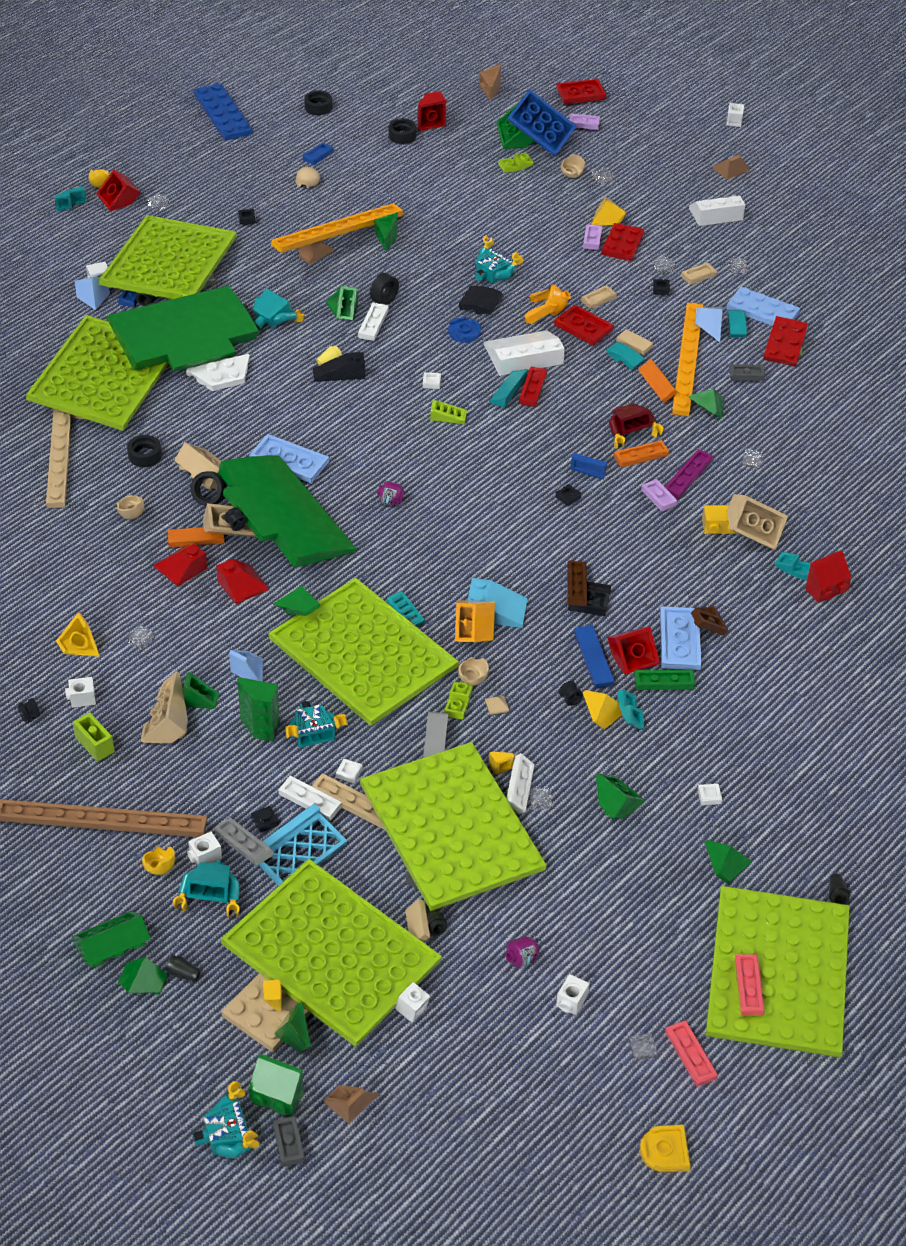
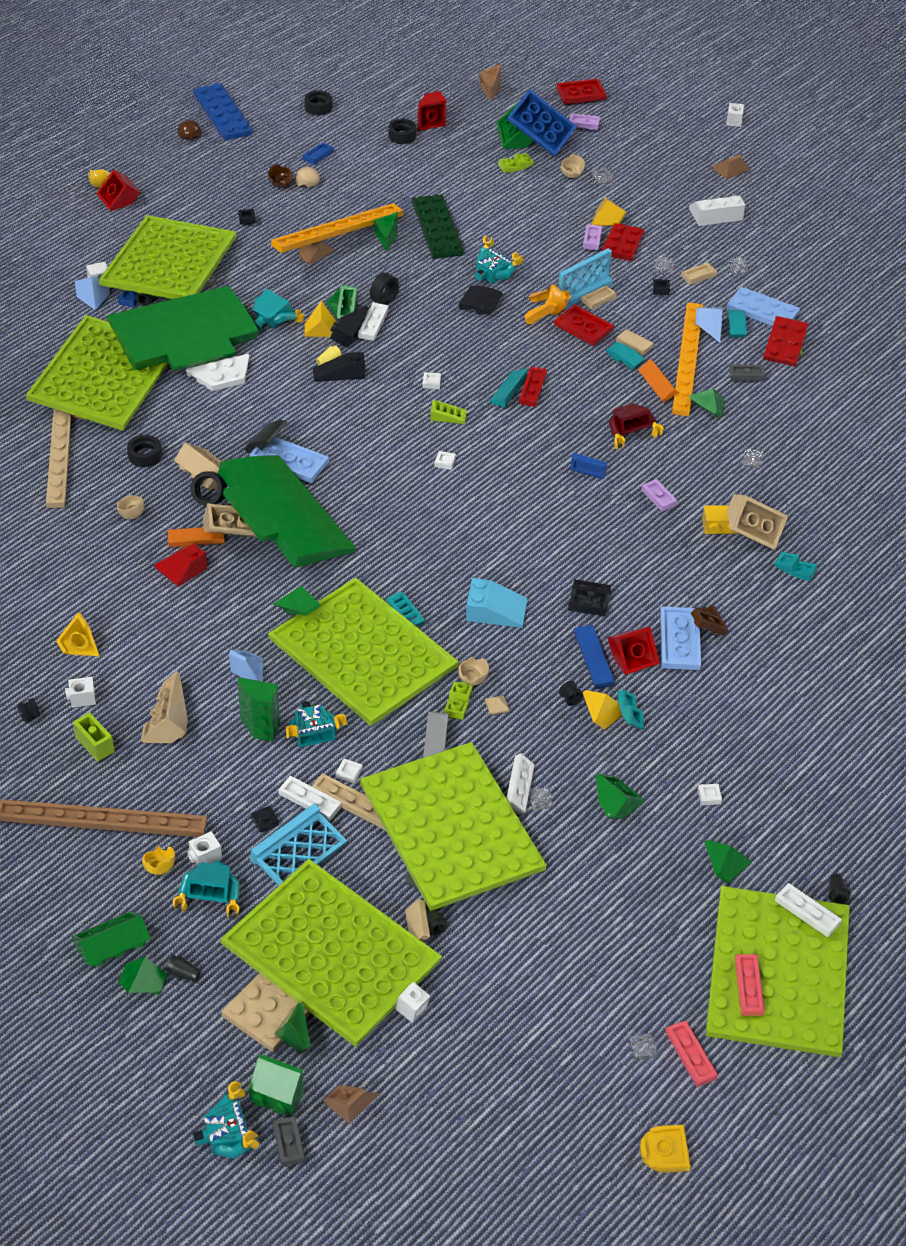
teal slope [54,186,86,211] -> none
clear plate [128,625,155,650] -> none
clear plate [147,193,169,211] -> none
green slope [183,672,219,709] -> none
light grey tile [213,818,274,866] -> none
red slope [216,559,269,604] -> none
black wheel [224,507,248,531] -> none
yellow slope [263,980,282,1011] -> none
magenta head [377,481,405,507] -> none
blue tile [448,317,481,343] -> none
light orange slope [455,600,495,642] -> none
white slope [484,330,564,376] -> none
yellow slope [489,752,514,775] -> none
magenta head [505,936,539,968] -> none
black plate [556,484,581,506] -> none
white brick [556,974,589,1015] -> none
reddish brown tile [567,560,587,606] -> none
orange tile [613,440,669,468] -> none
green plate [634,670,695,690] -> none
magenta tile [665,449,713,500] -> none
red slope [805,550,852,603] -> none
none -> reddish brown hair [177,120,202,141]
none -> pearl dark grey slope [244,420,288,454]
none -> reddish brown hair [268,164,293,188]
none -> yellow slope [305,301,337,337]
none -> black slope [330,306,370,348]
none -> dark green plate [412,194,464,259]
none -> white tile [435,451,456,470]
none -> medium azure fence [558,248,613,310]
none -> white plate [775,883,842,937]

